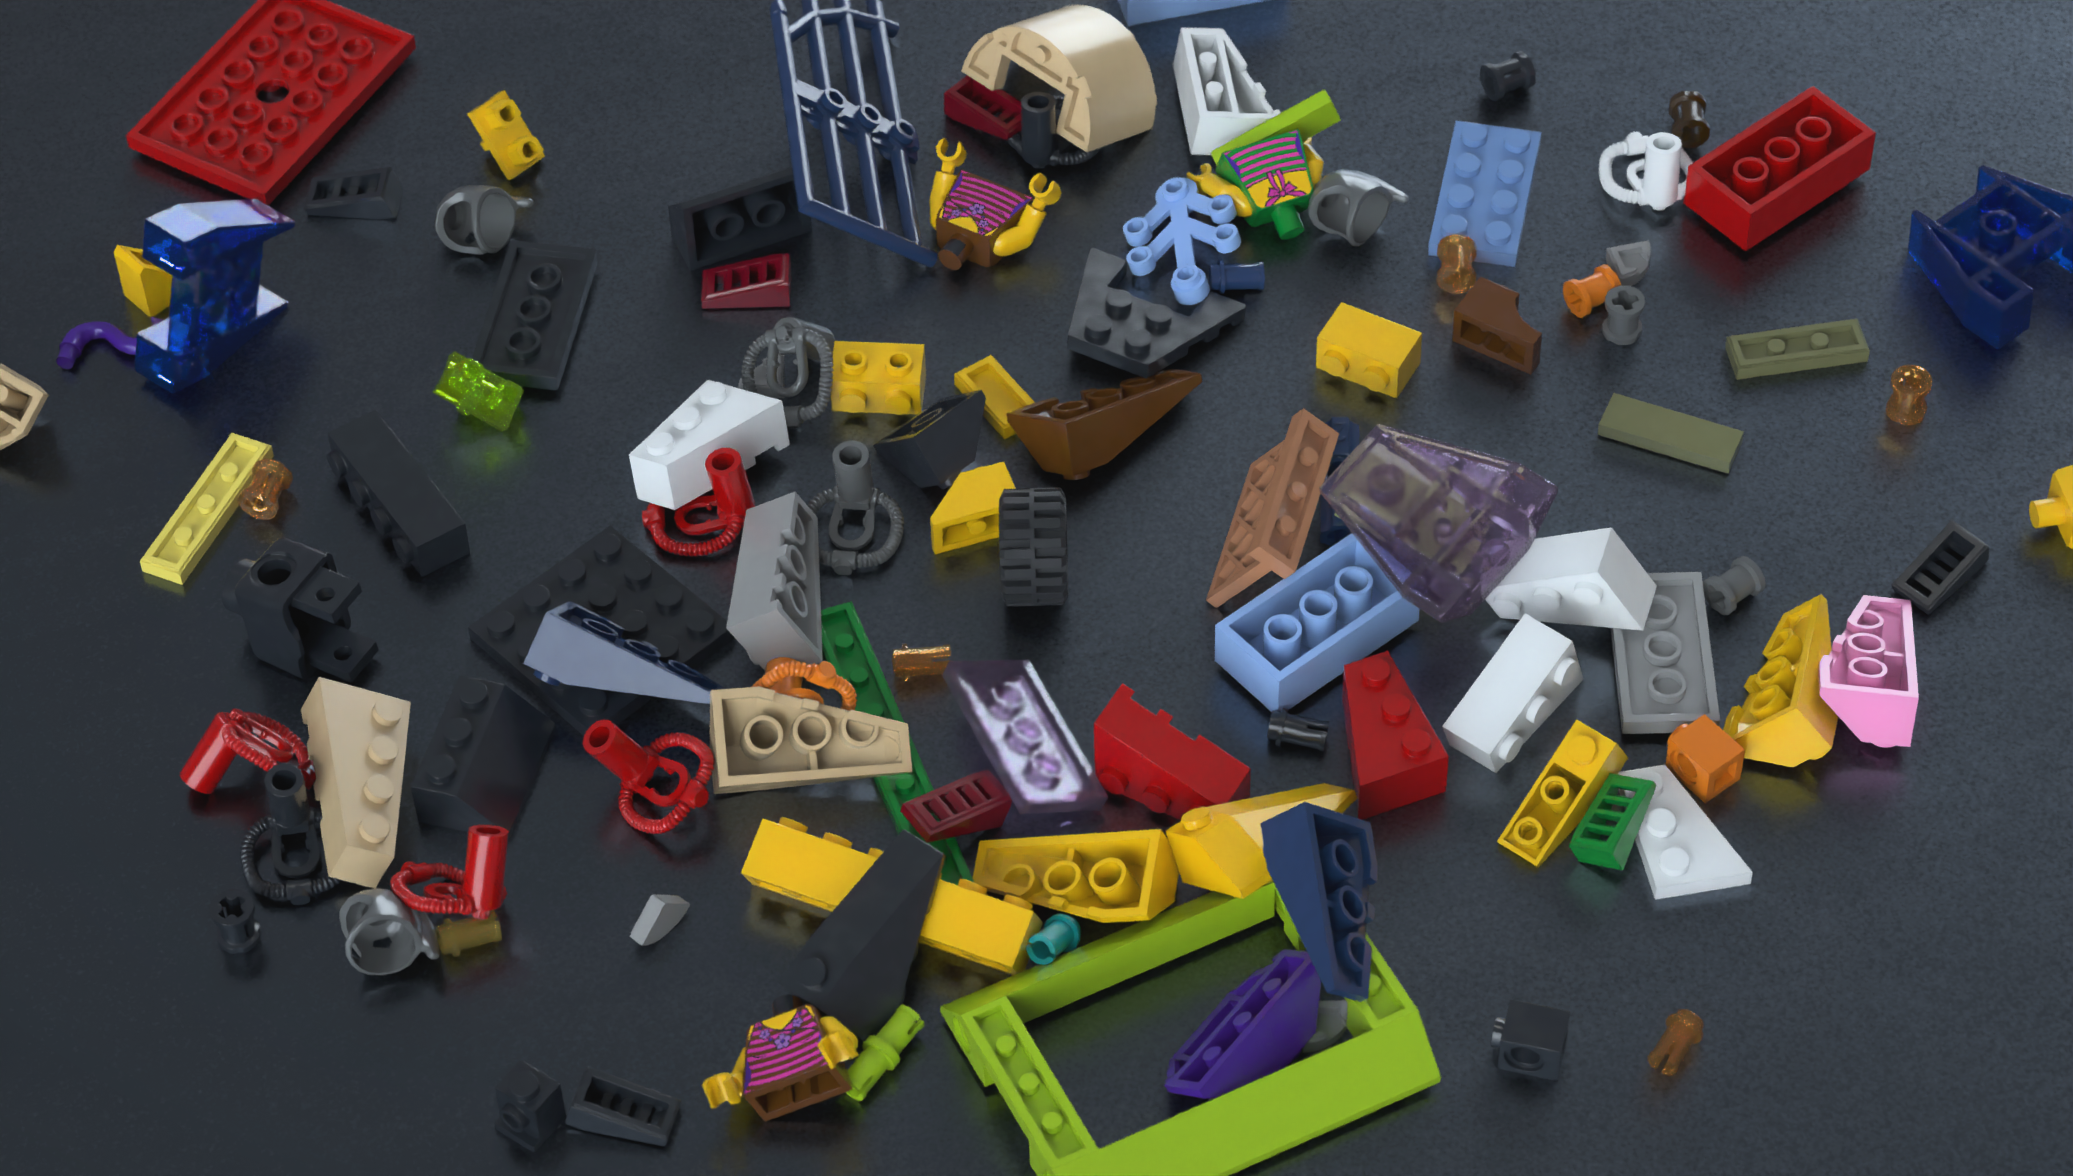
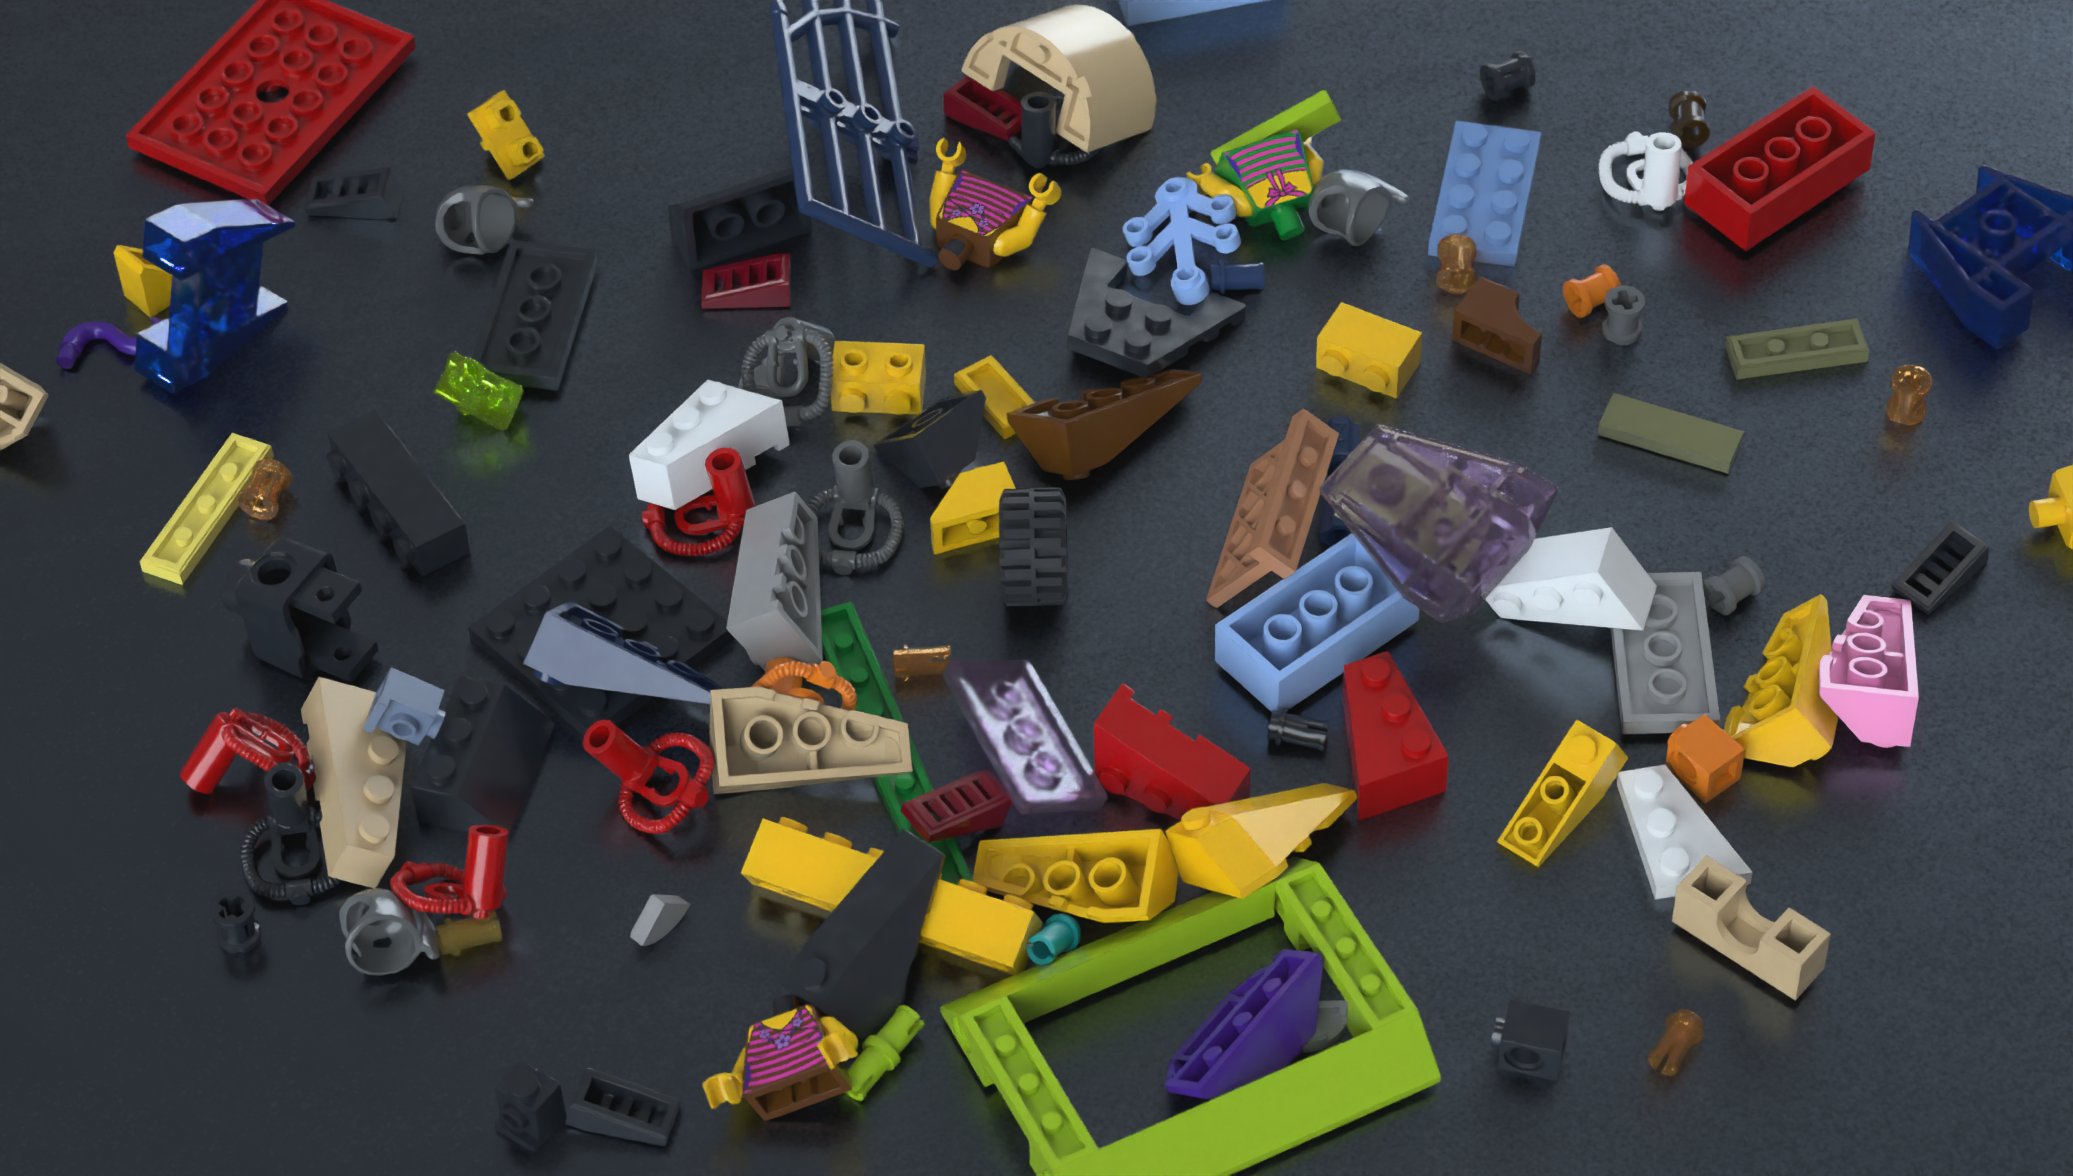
white wedge [1173,28,1281,155] -> none
dark blue wedge [1260,802,1378,1002] -> none
white wedge [1442,614,1584,773] -> none
green slope [1569,773,1657,870] -> none
light grey tile [1605,240,1651,286] -> none
none -> sand blue brick [363,667,445,746]
none -> tan arch [1672,855,1831,1000]

